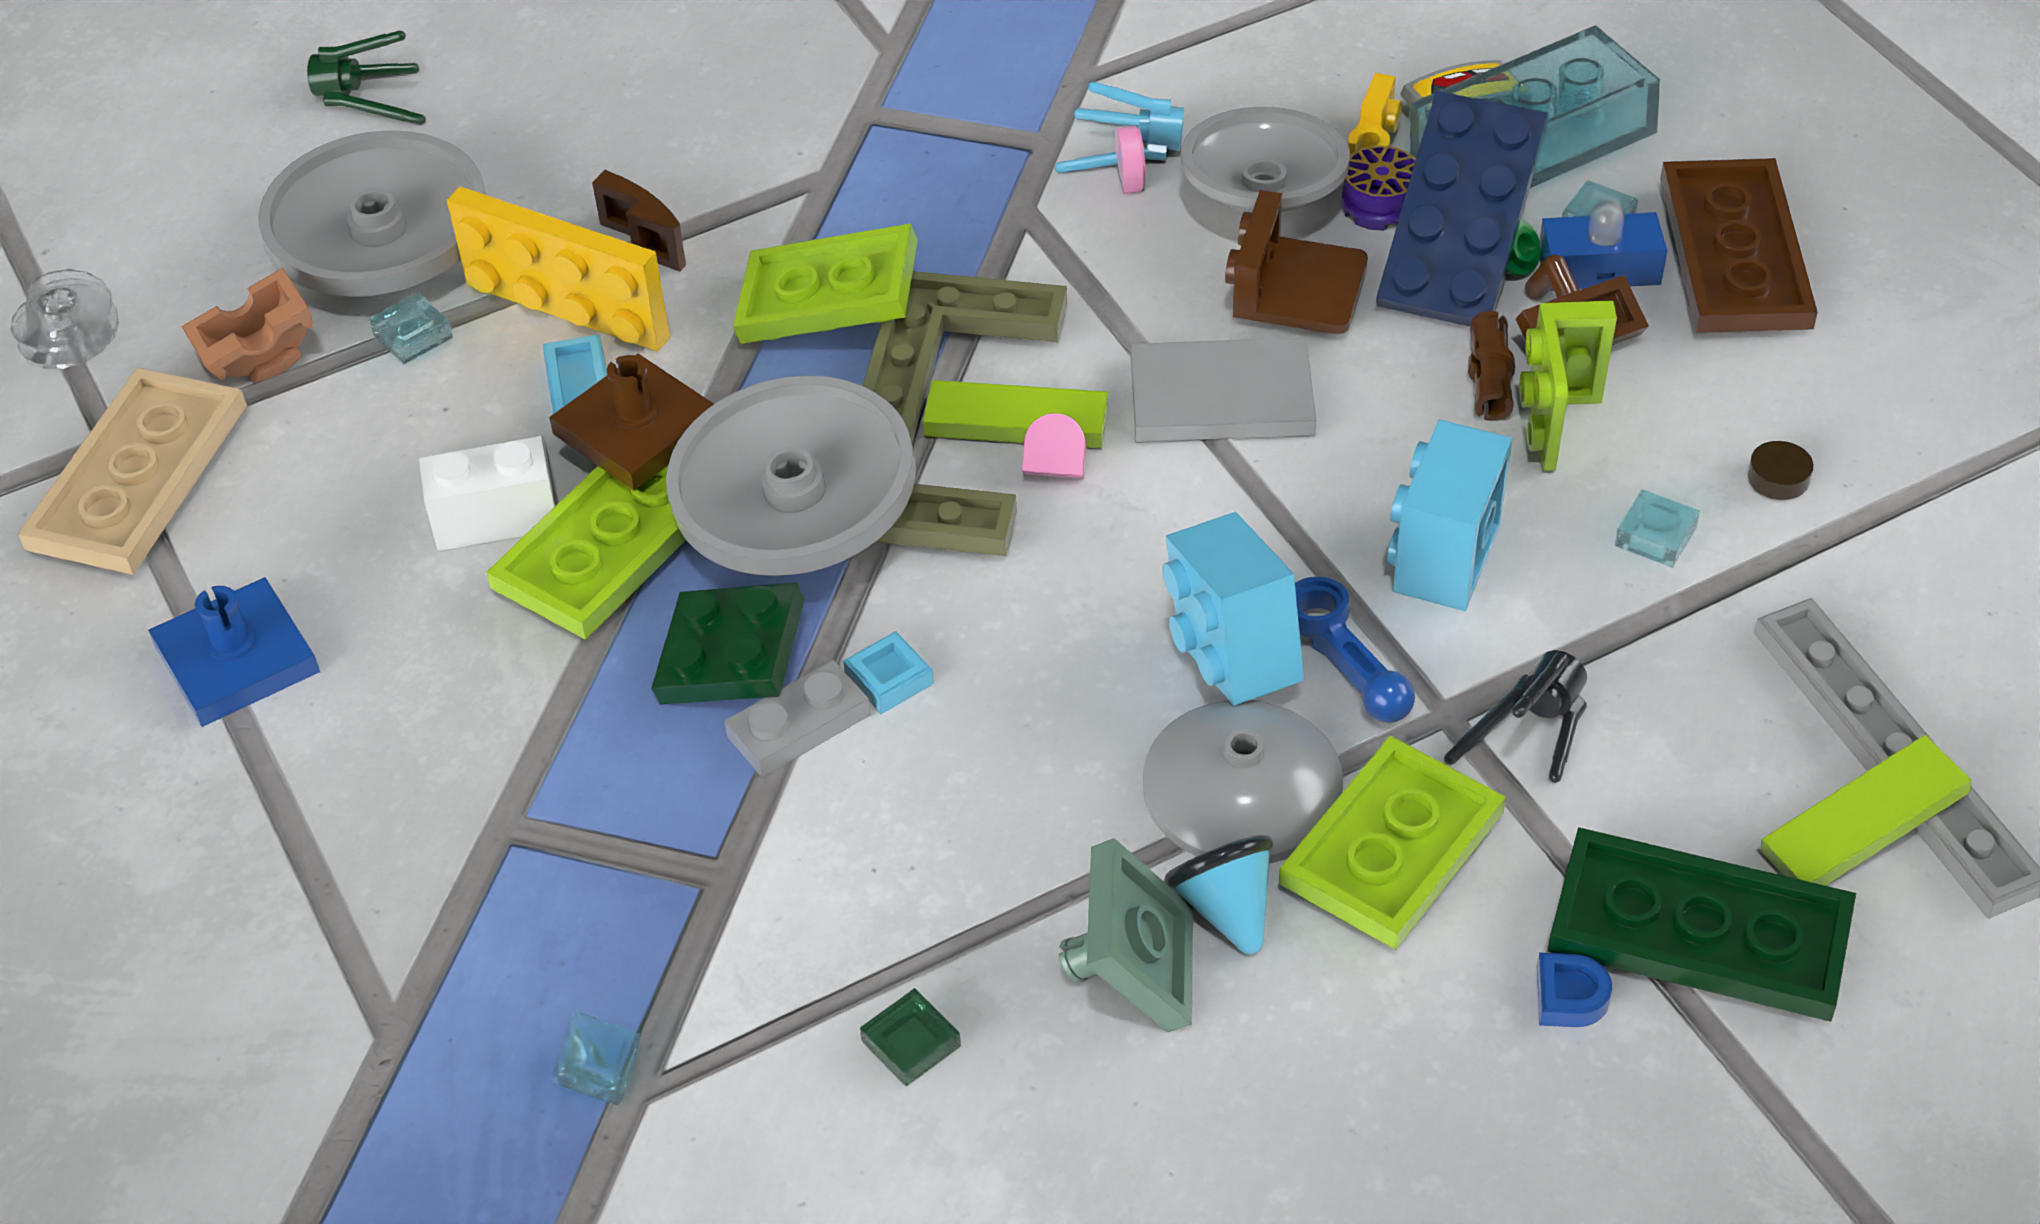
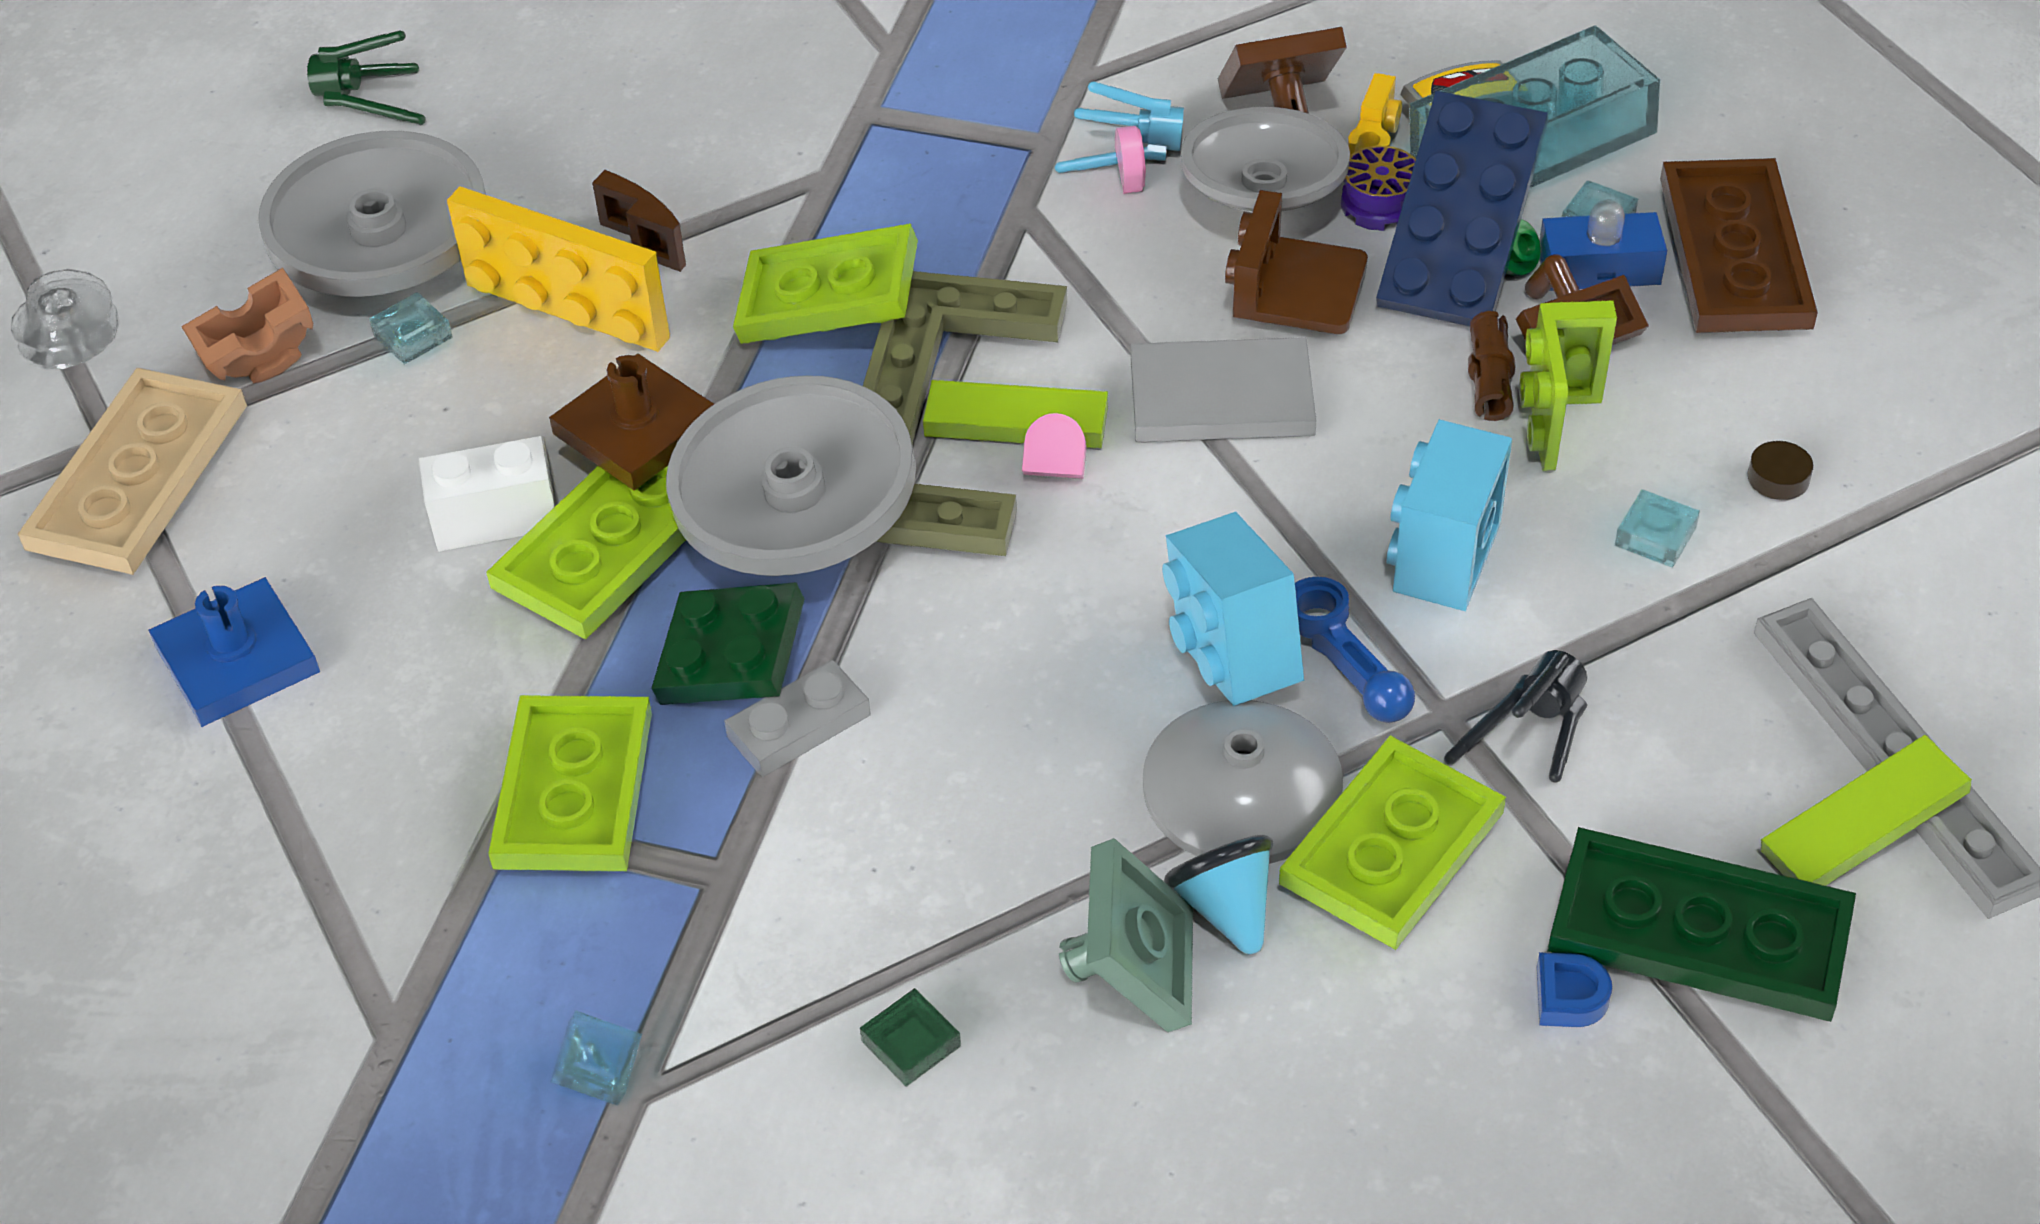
medium azure tile [543,334,607,439] -> none
medium azure tile [843,631,934,714] -> none
none -> lime plate [488,695,652,871]
none -> reddish brown tile [1218,27,1347,114]

